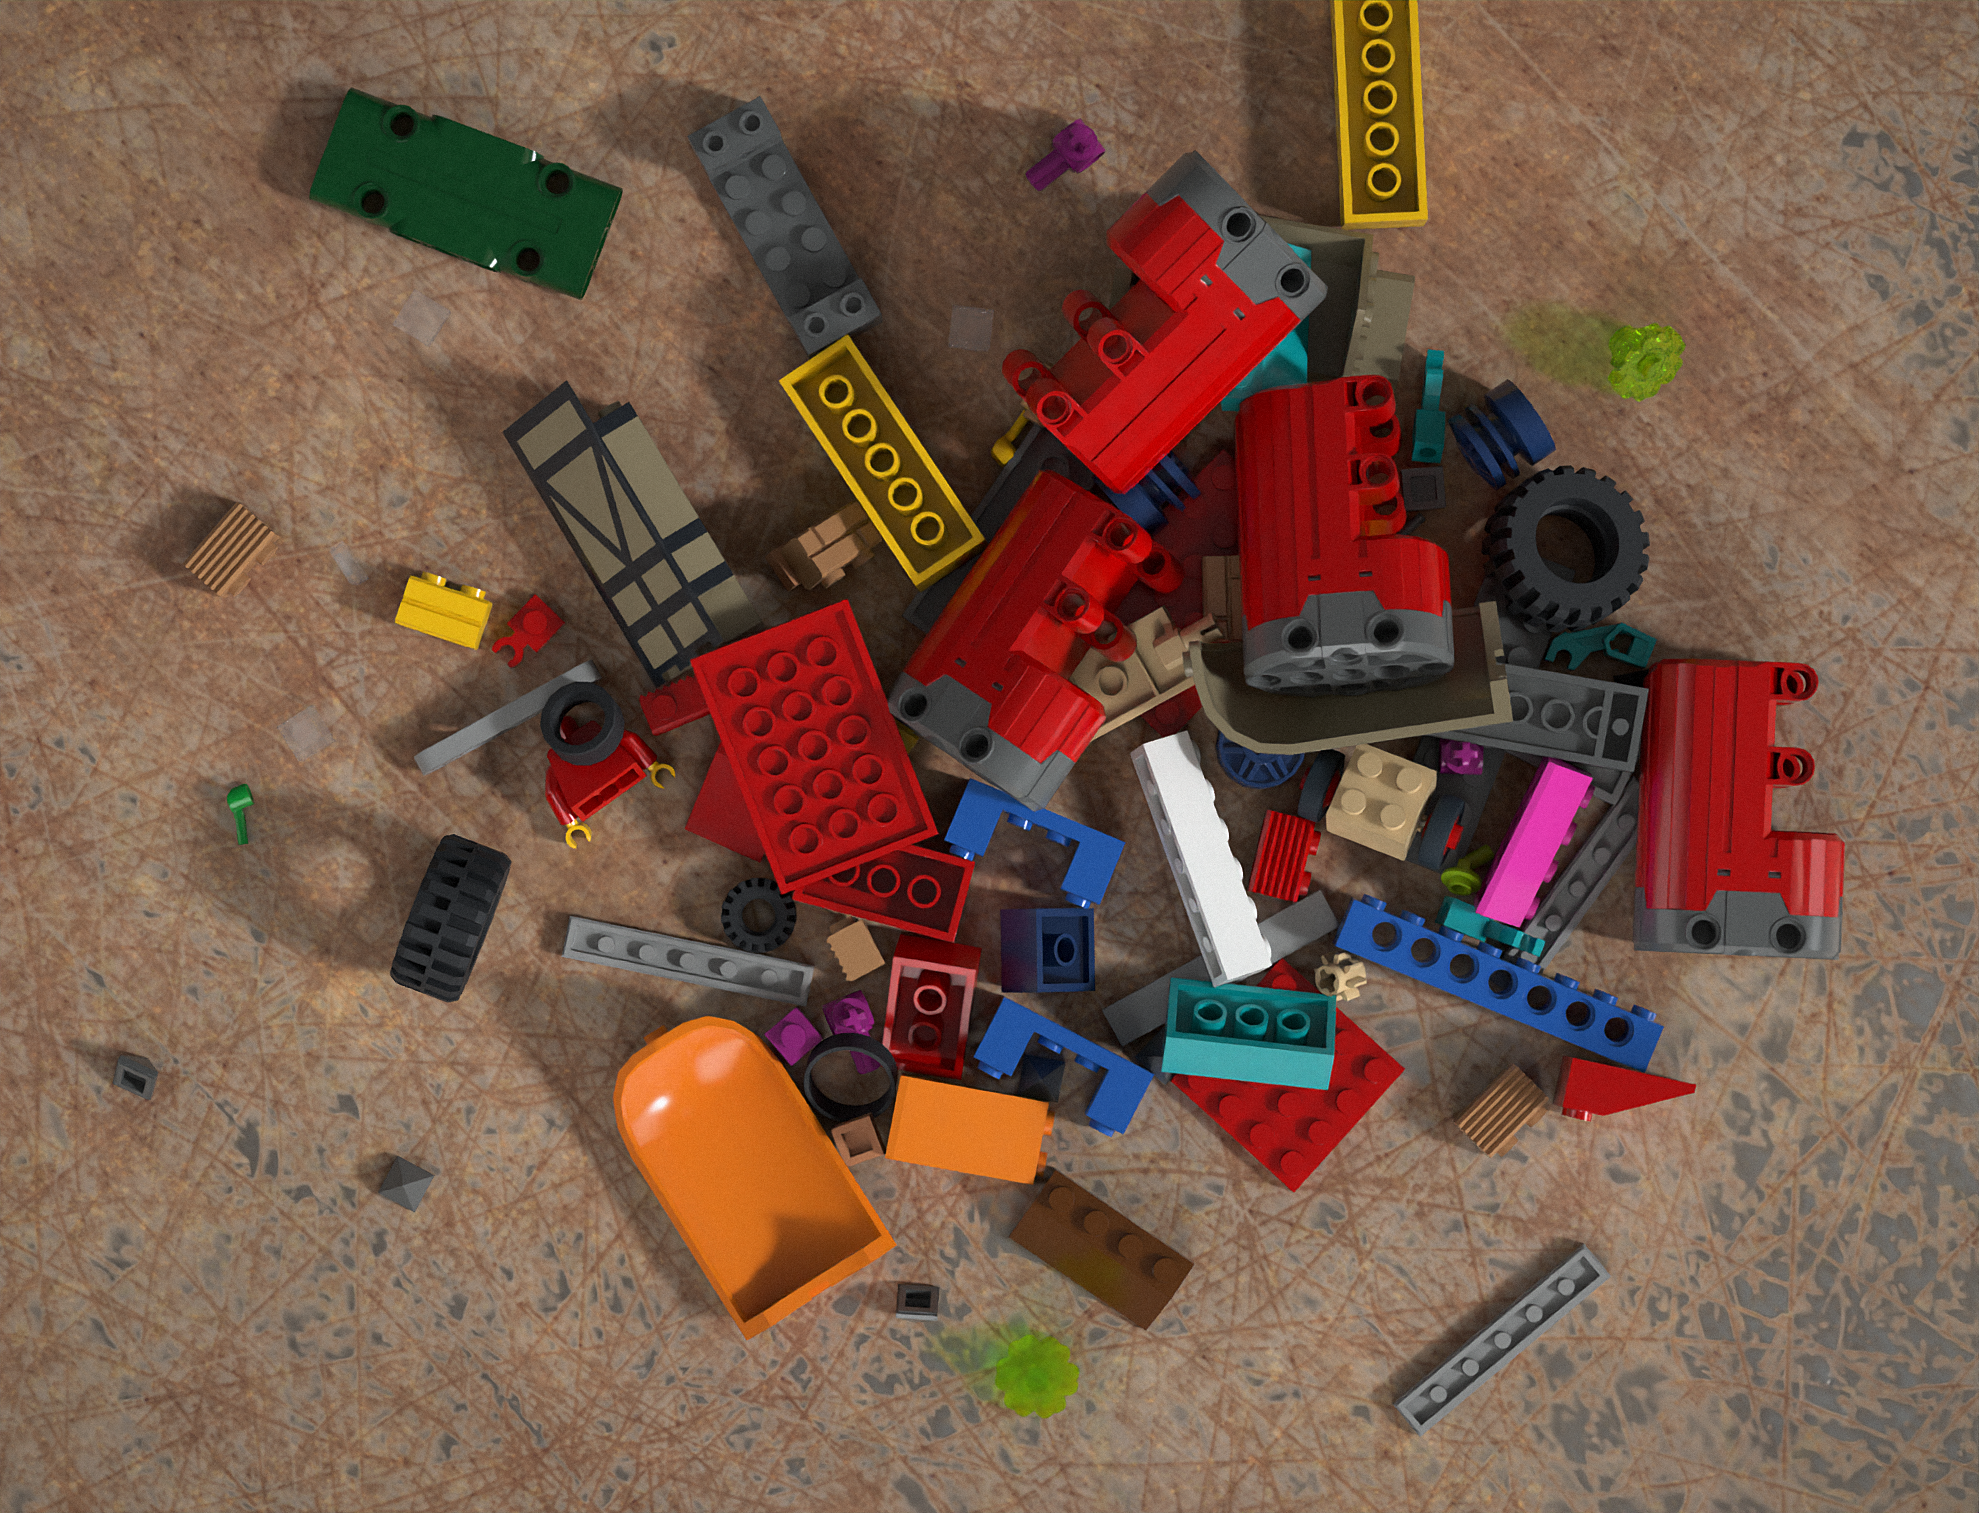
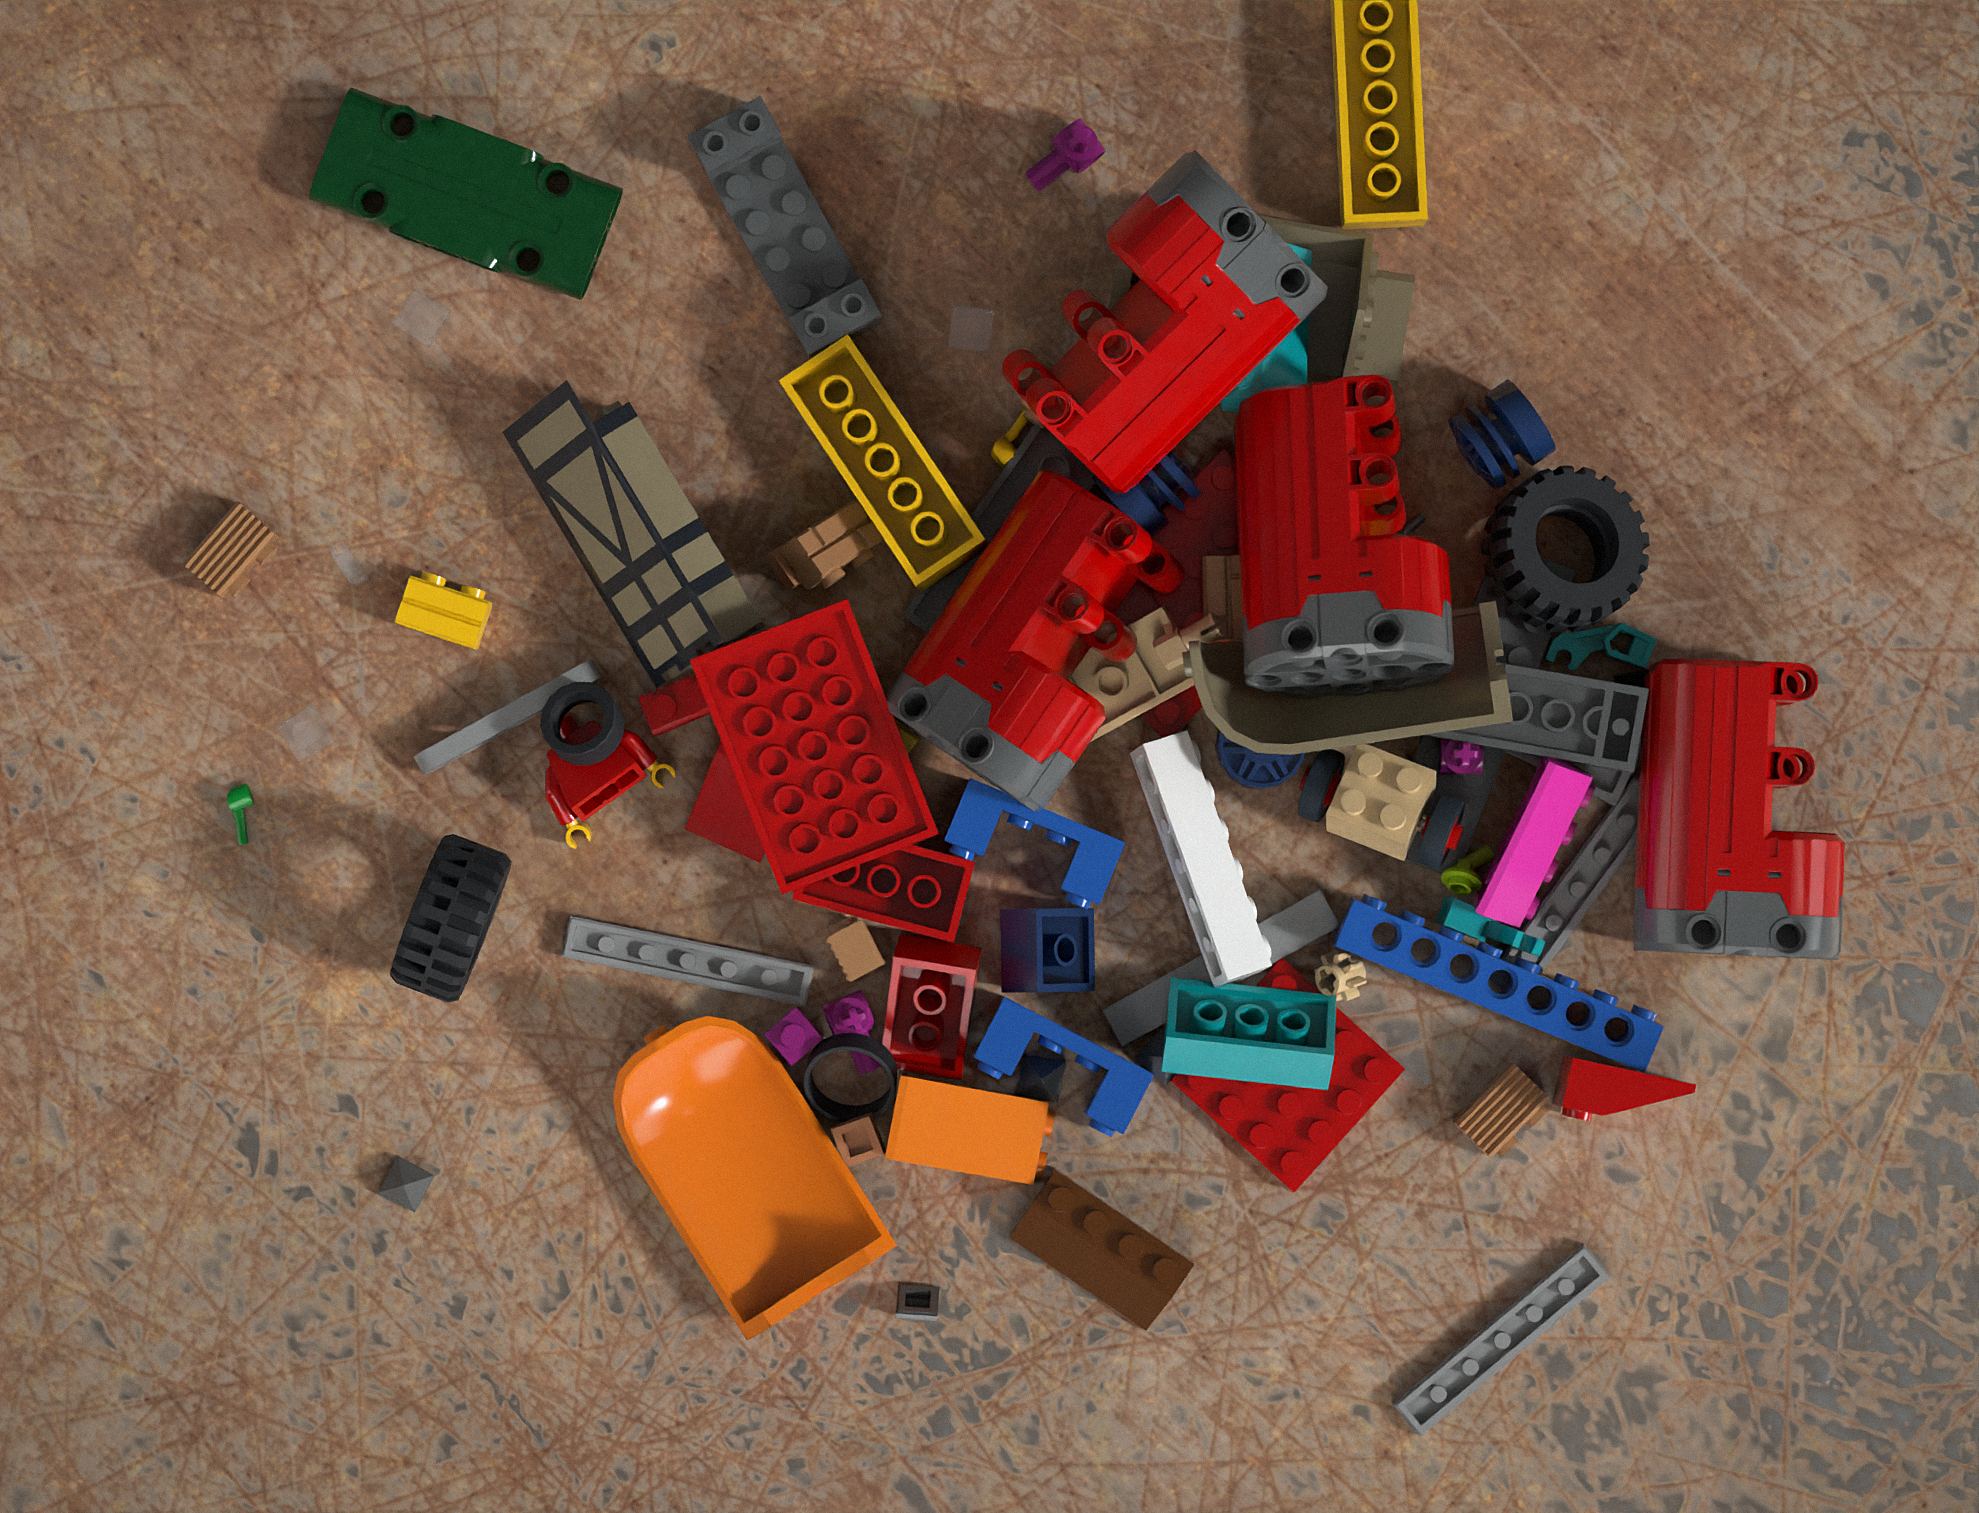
dark grey slope [112,1055,159,1100] -> none
red plate [491,594,566,669] -> none
black tyre [721,878,797,953] -> none
clear neon green plant [995,1333,1079,1419] -> none
red brick [1246,810,1321,903] -> none
dark grey plate [1400,466,1446,512] -> none
teal piece [1411,349,1446,463] -> none
clear neon green plant [1608,323,1686,402] -> none

